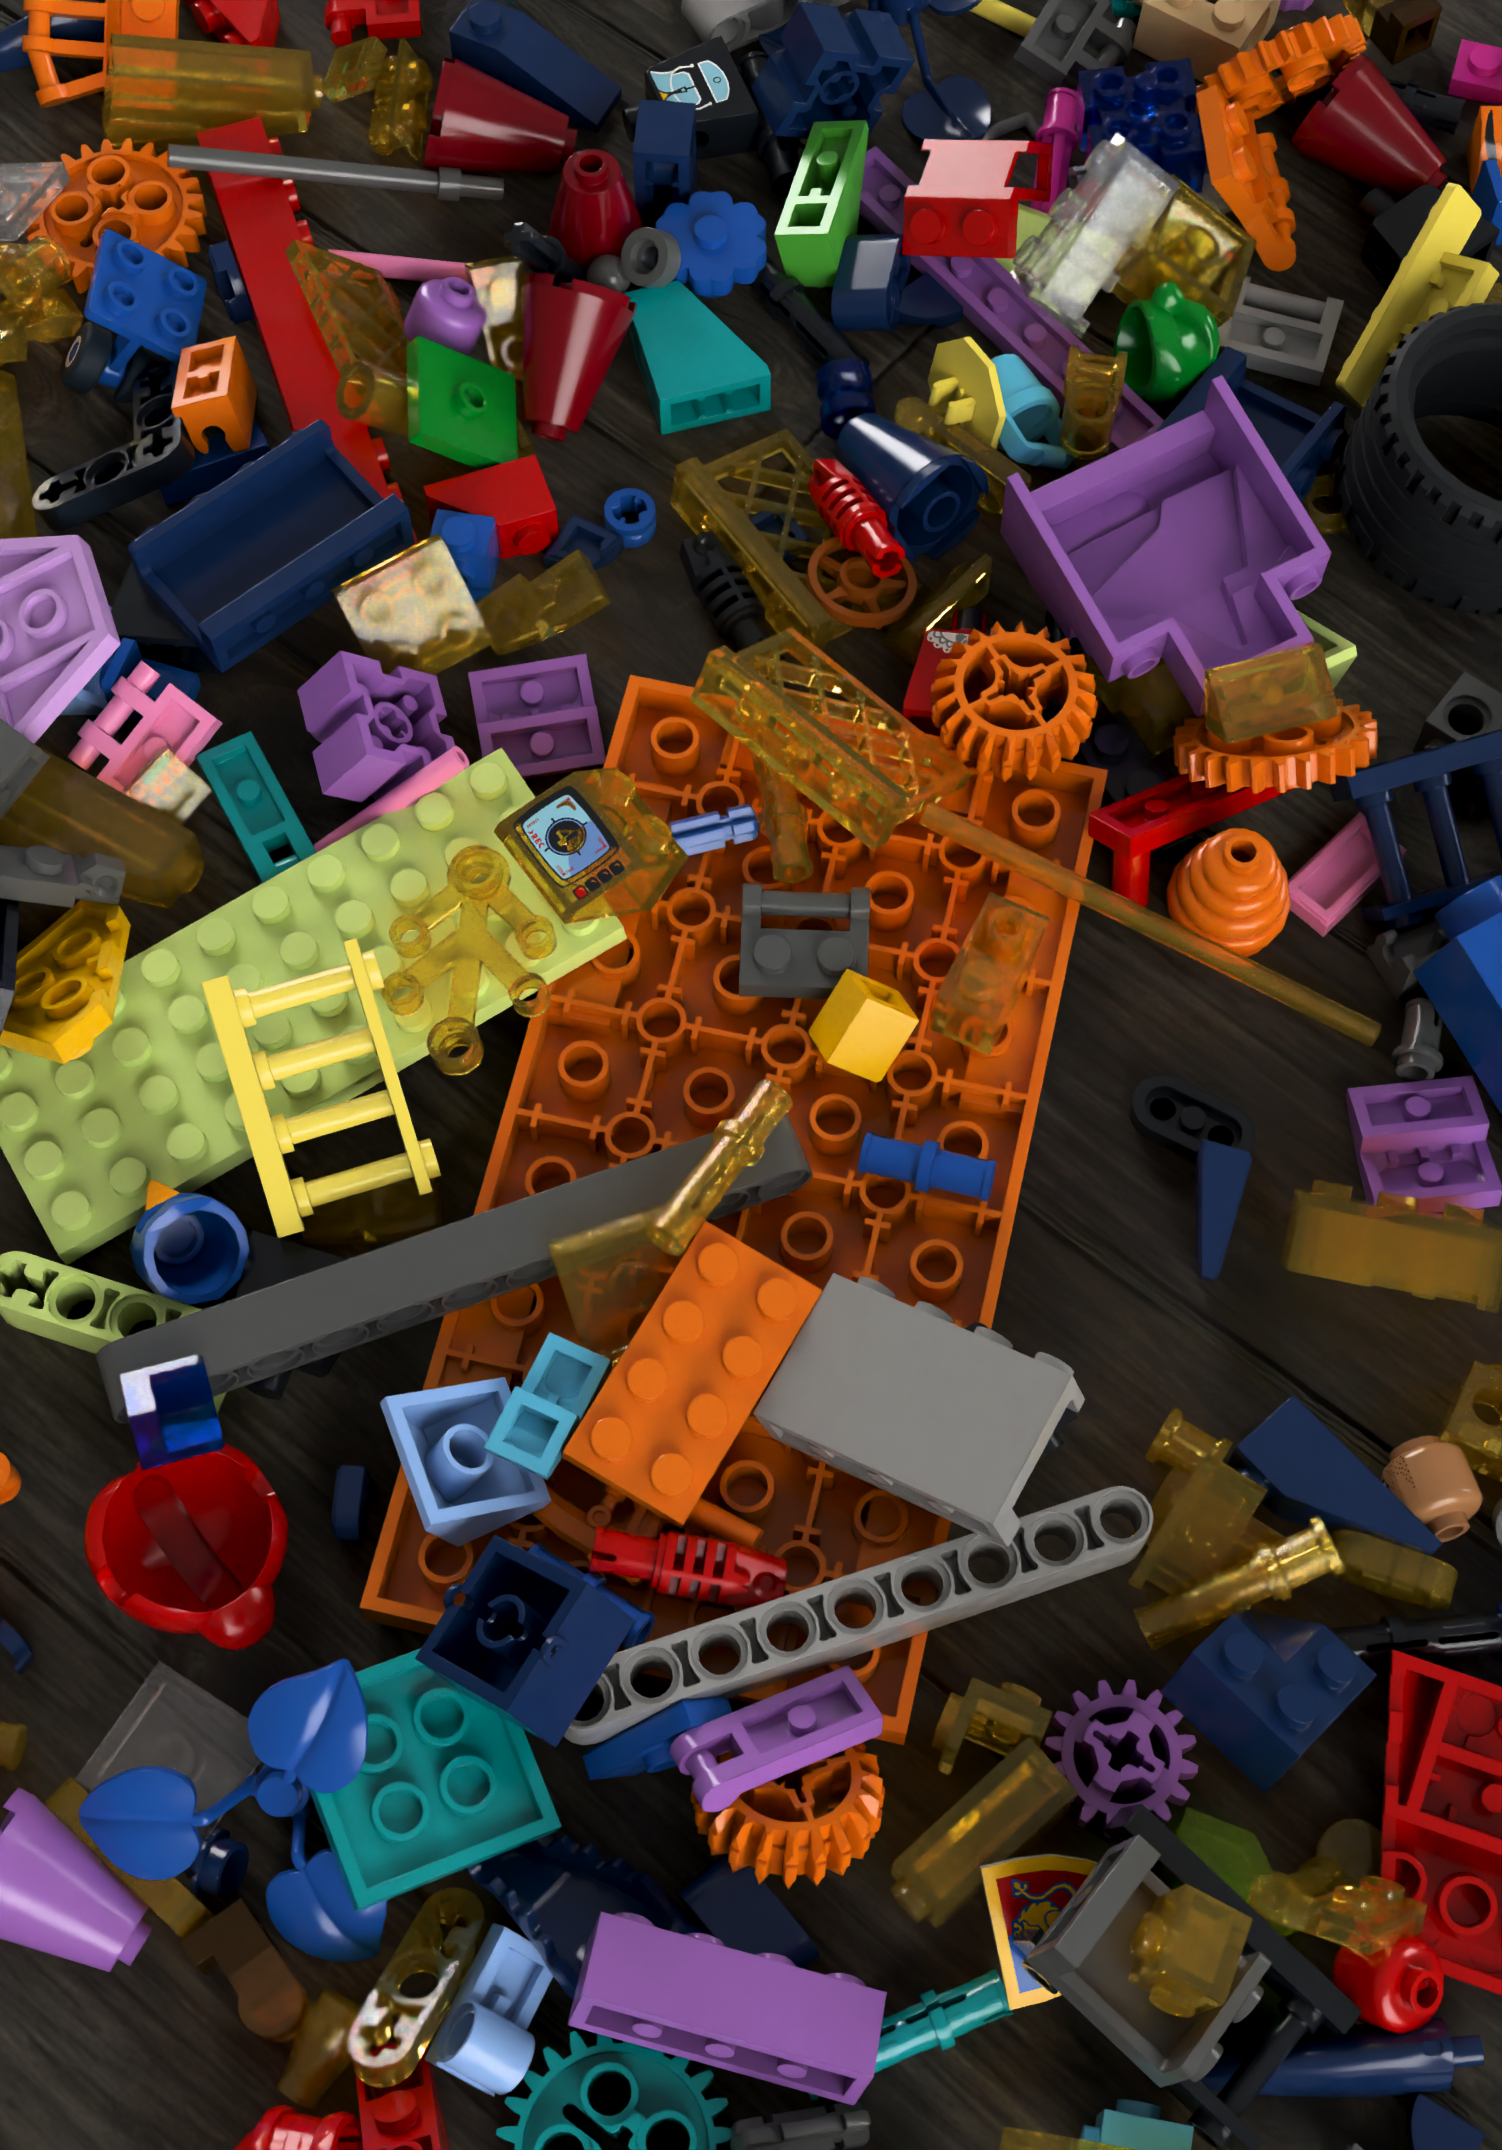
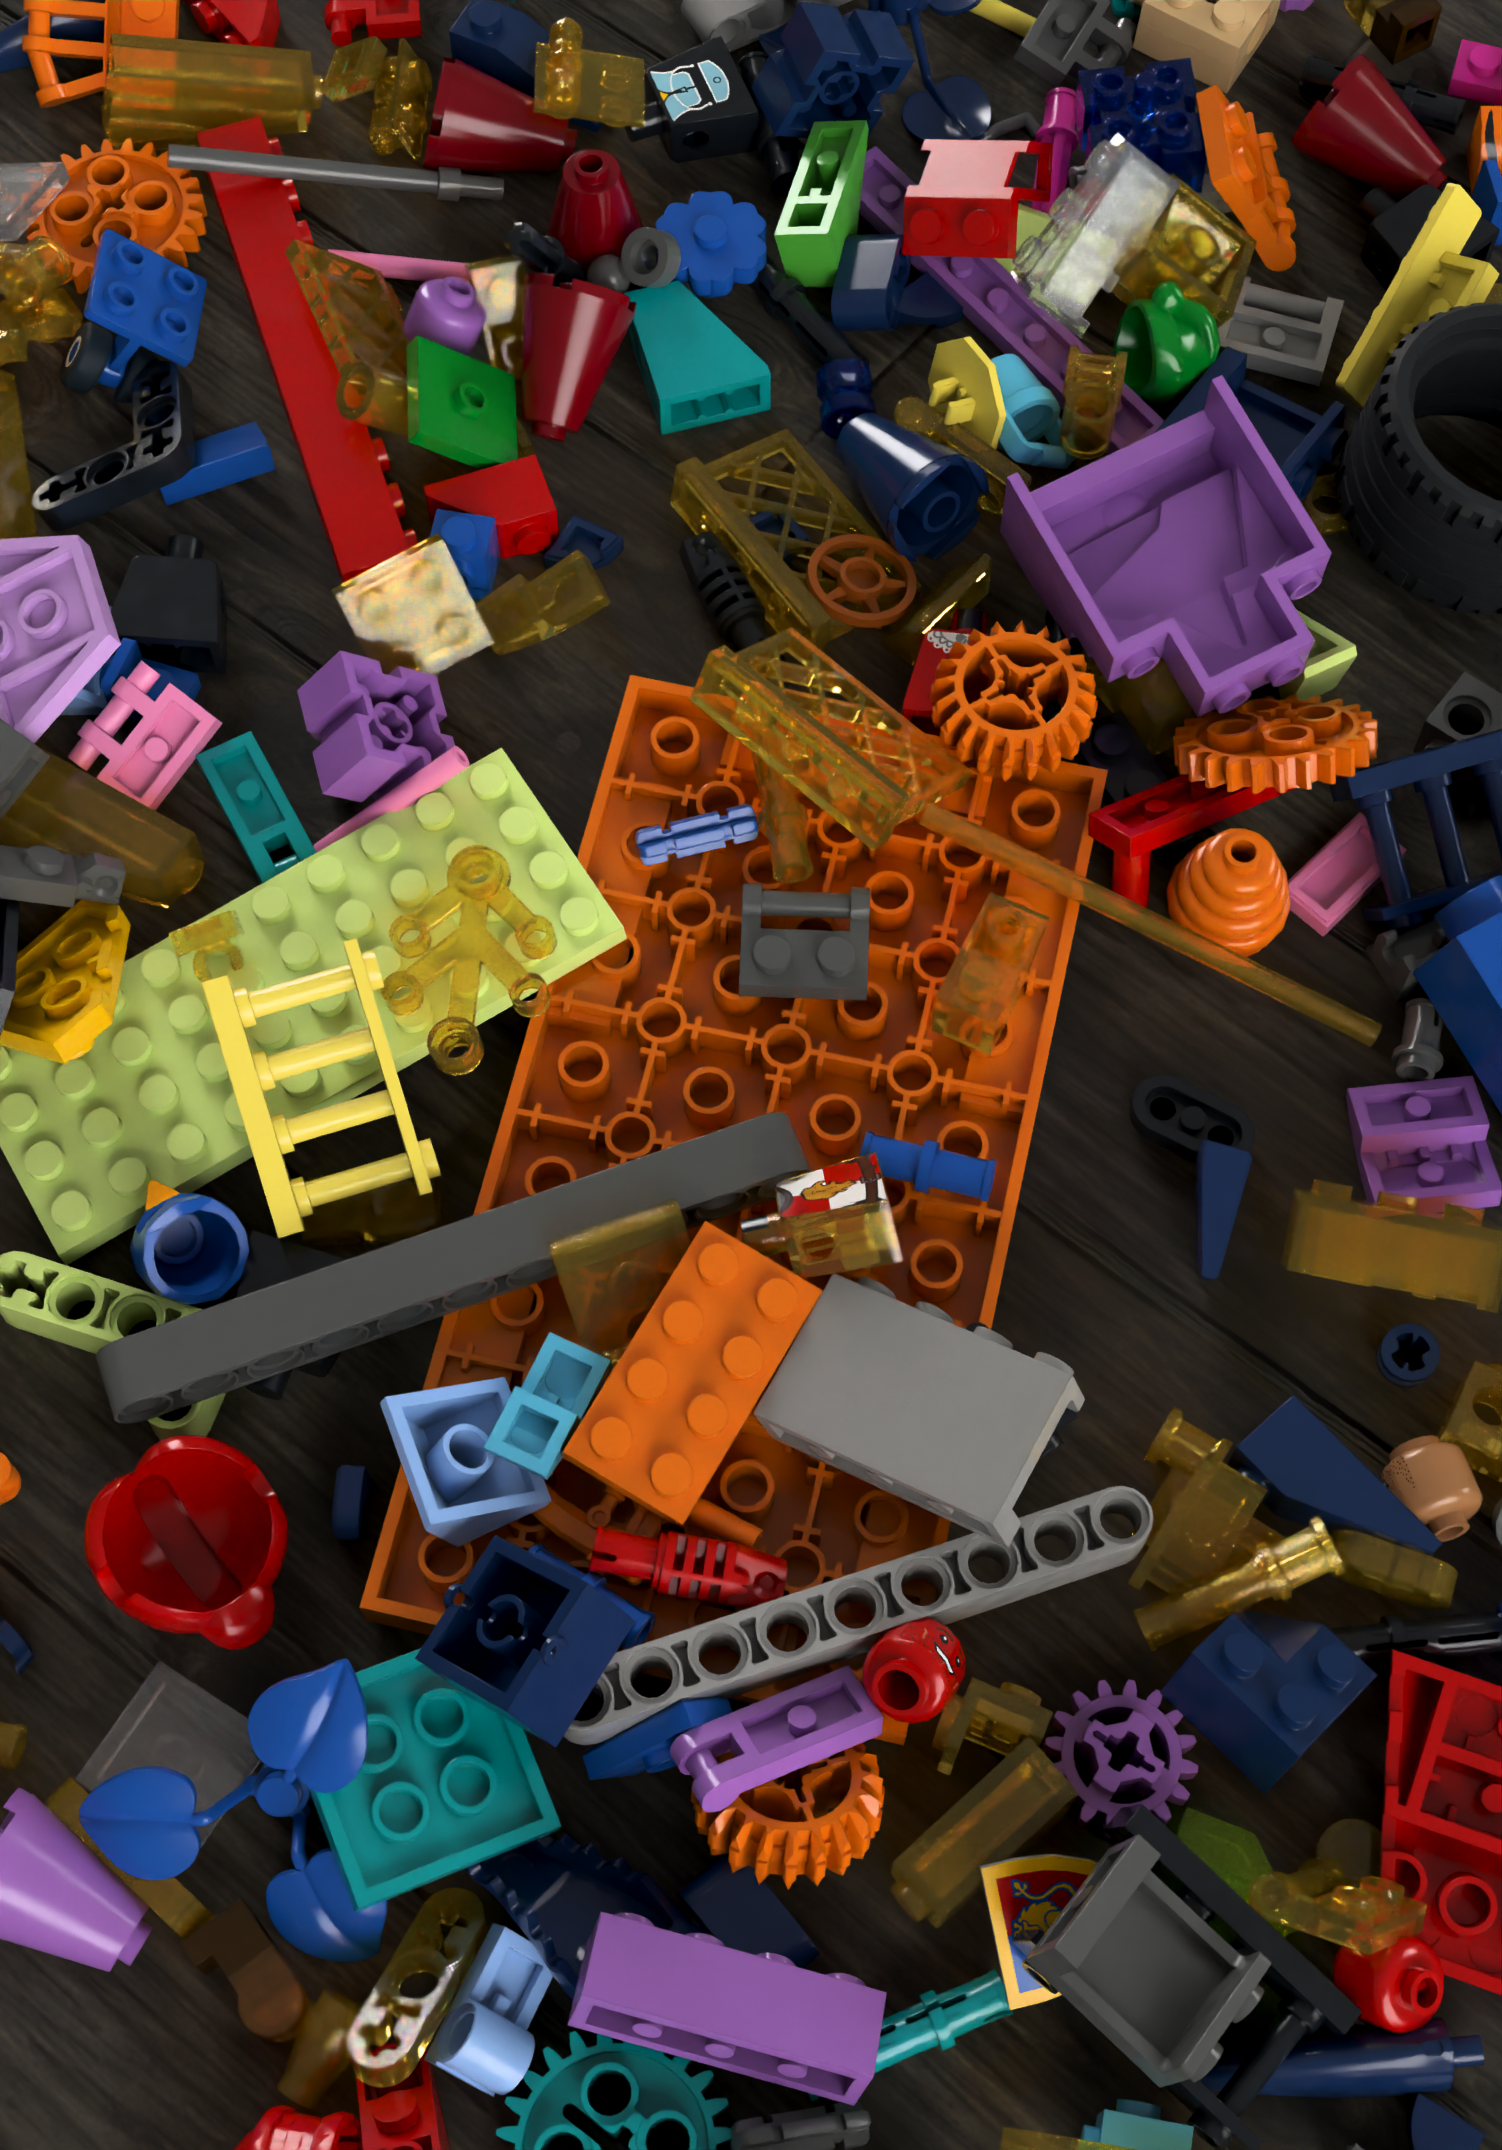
clear blue panel [119,1355,225,1470] -> none
clear yellow tile [123,745,213,834] -> none
dark blue panel [127,419,415,673] -> none
orange hinge [171,335,258,454] -> none
dark blue plate [185,1828,249,1900] -> none
dark blue tile [207,240,254,324] -> none
medium lavender slope [468,654,606,779] -> none
clear yellow slope [494,767,689,924] -> none
blue bush [604,488,657,548] -> none
dark blue brick [632,99,697,229] -> none
clear yellow pin [646,1080,793,1256] -> none
red hinge [808,459,906,578] -> none
yellow panel [809,969,919,1082] -> none
clear yellow brick [1128,1884,1253,2018] -> none
orange gear [1188,14,1367,127] -> none
clear yellow slope [1205,643,1337,744] -> none
none -> clear yellow tile [168,910,245,982]
none -> clear yellow hinge [533,18,644,128]
none -> clear yellow torso [740,1152,903,1279]
none -> red head [863,1618,966,1724]
none -> dark blue bush [1376,1323,1441,1387]

